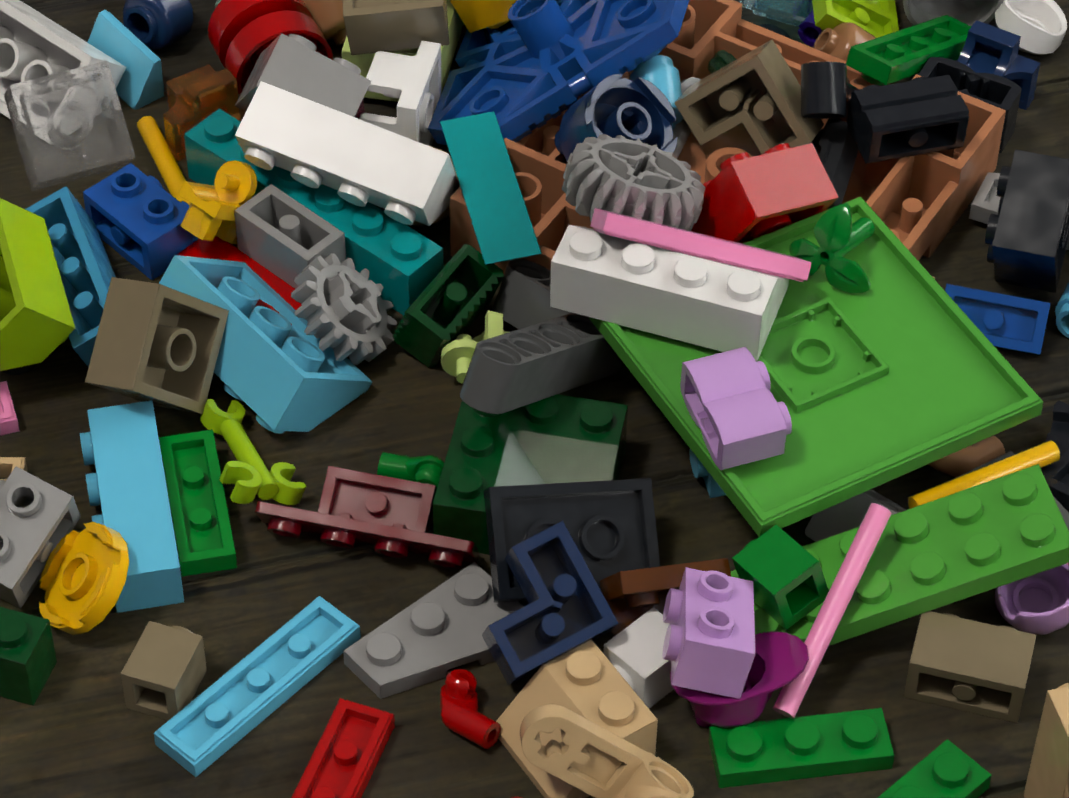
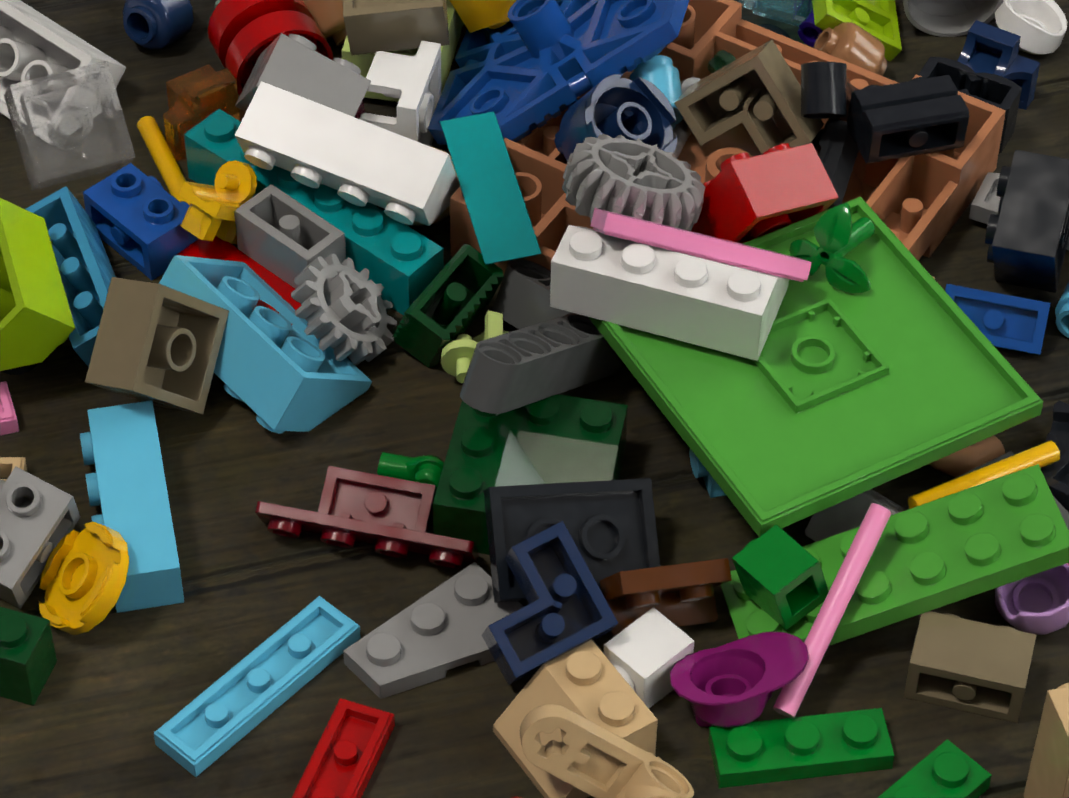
medium azure slope [87,10,164,110] -> none
dark tan brick [121,621,207,720] -> none
green plate [159,429,237,577] -> none
lime bar [200,399,307,505] -> none
red arm [440,669,501,749] -> none
lavender brick [662,567,755,699] -> none
lavender brick [680,347,792,470] -> none
green plate [846,15,971,86] -> none

